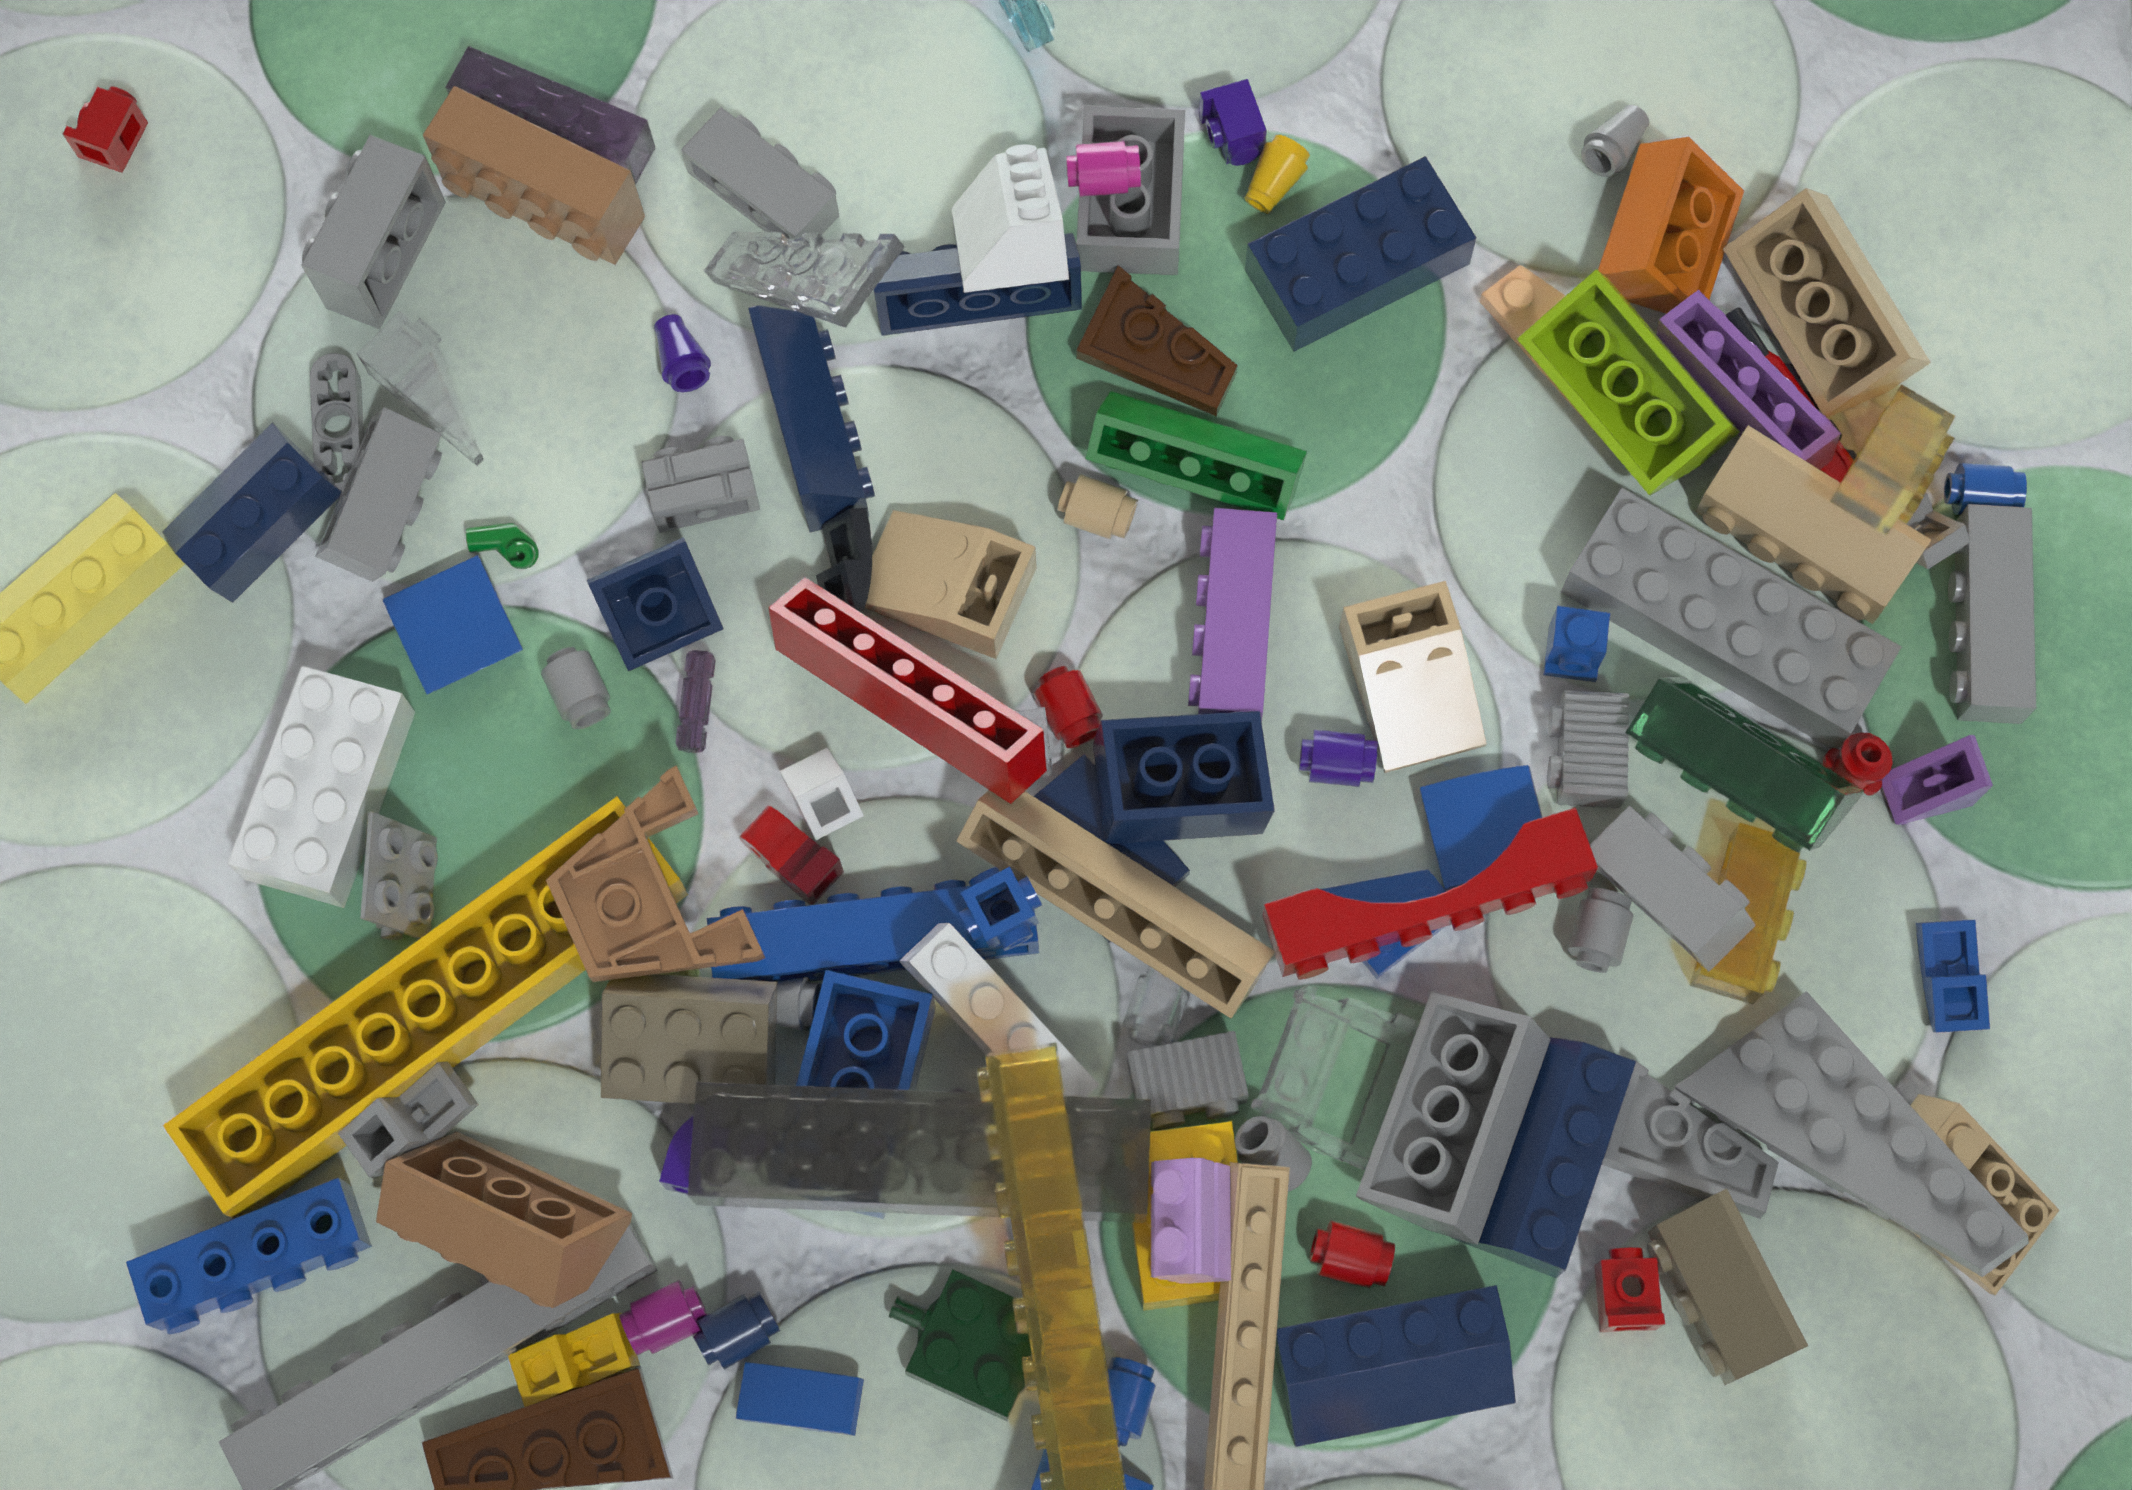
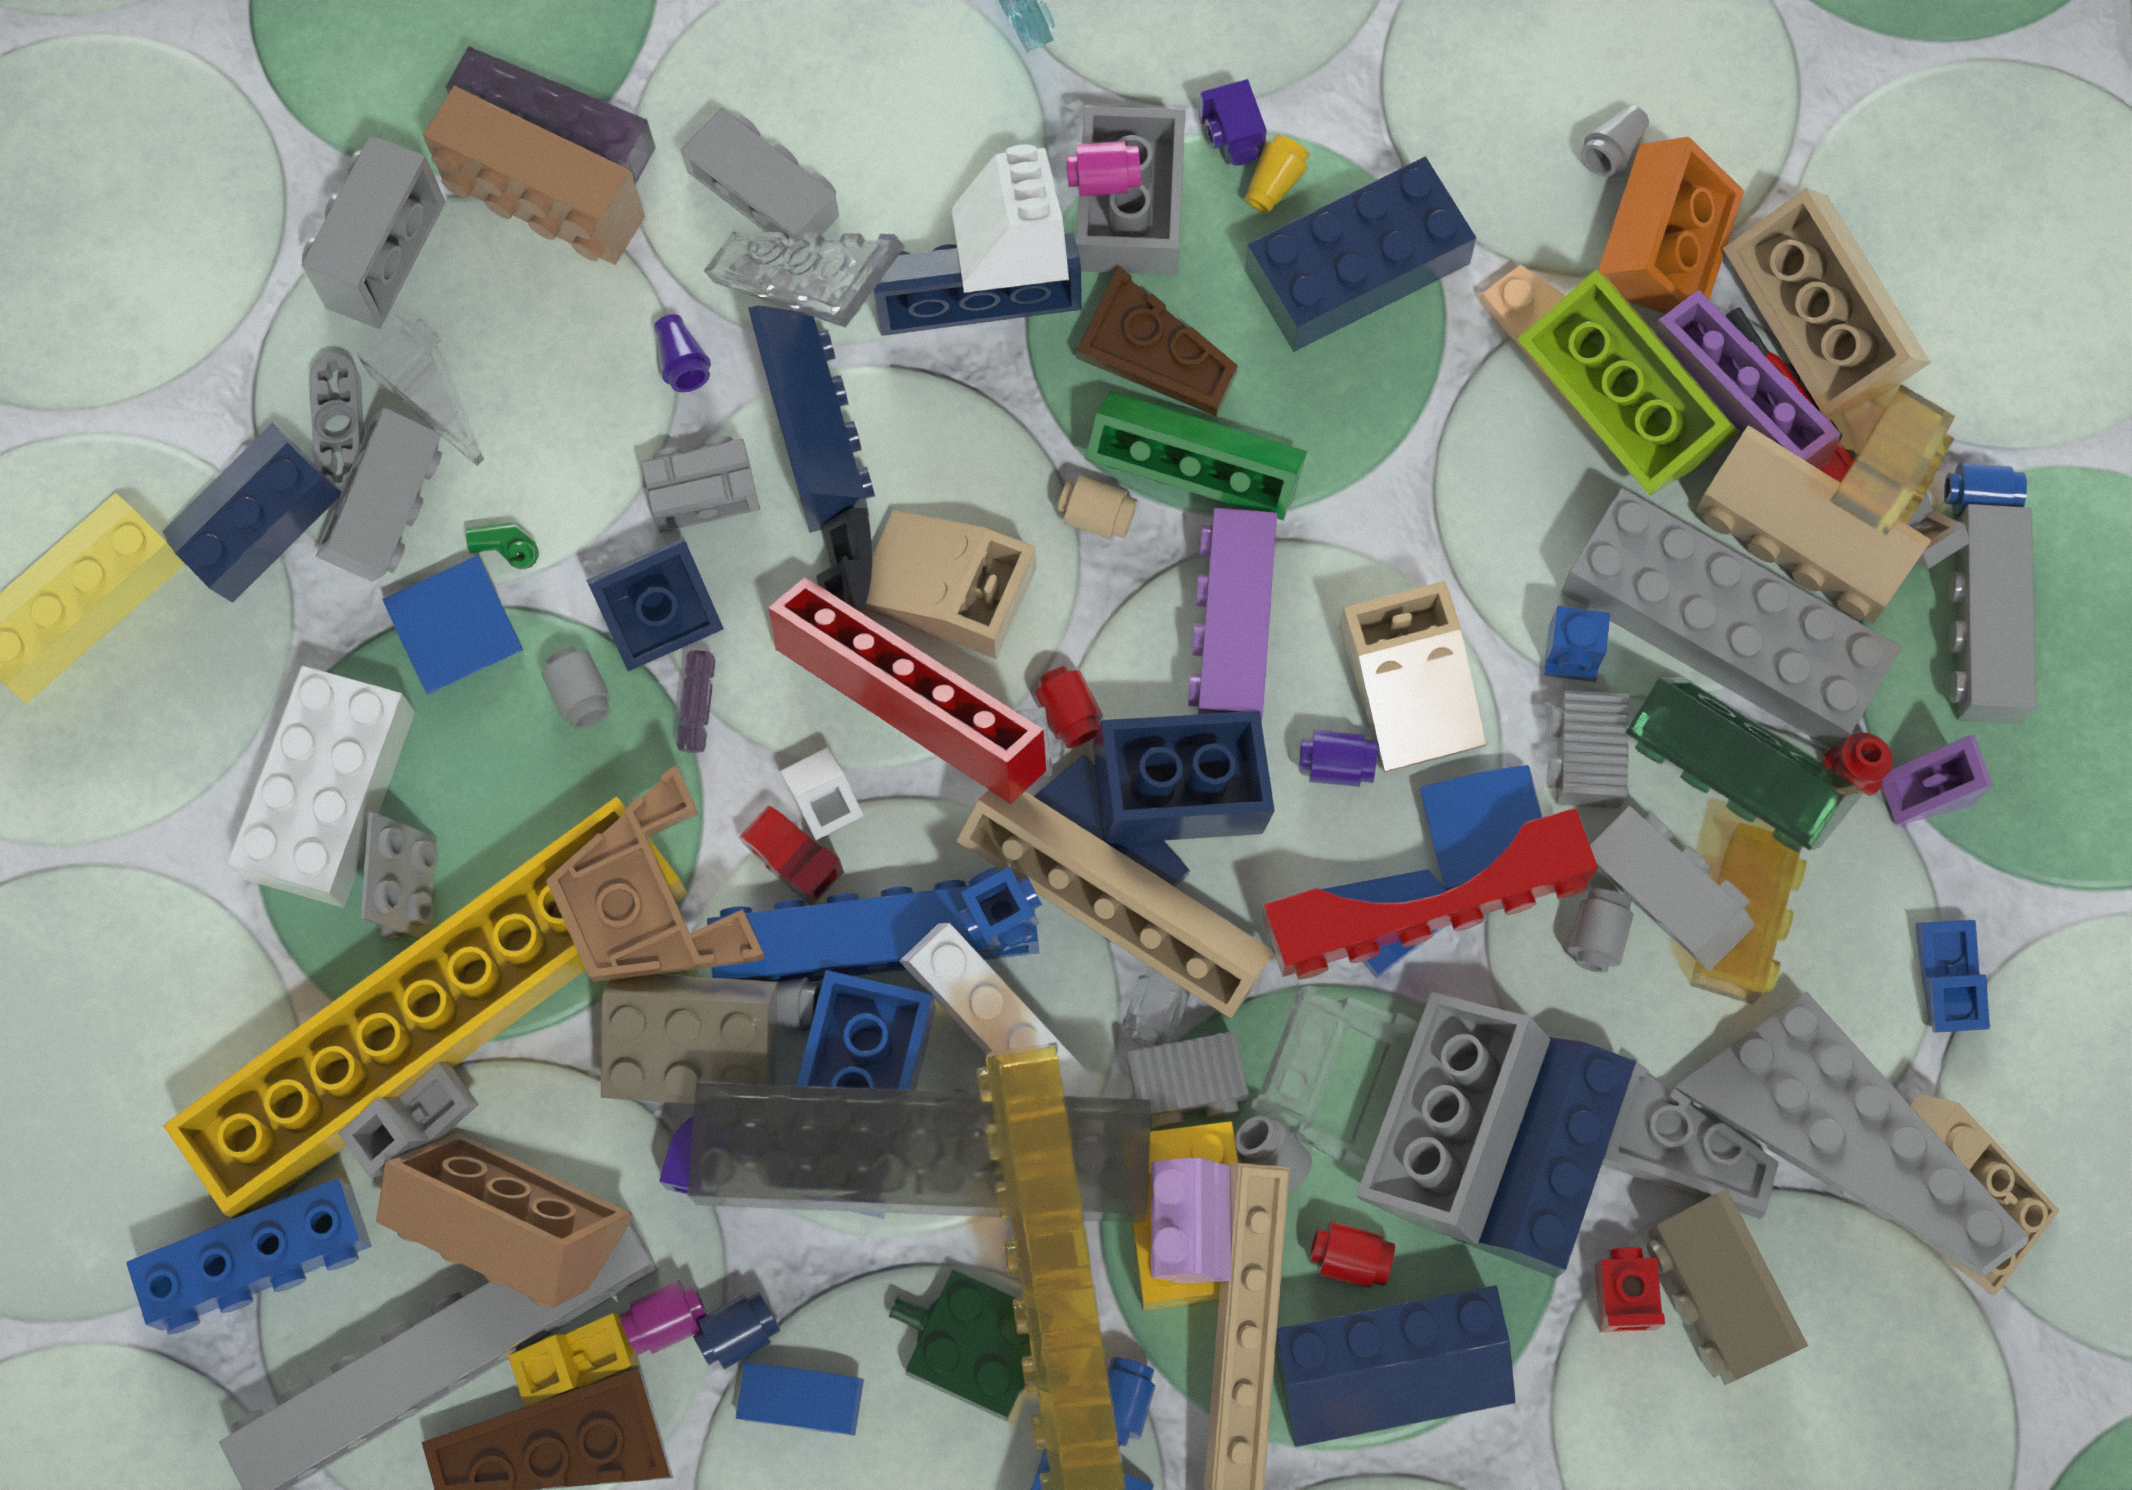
red brick [62,86,148,173] -> none

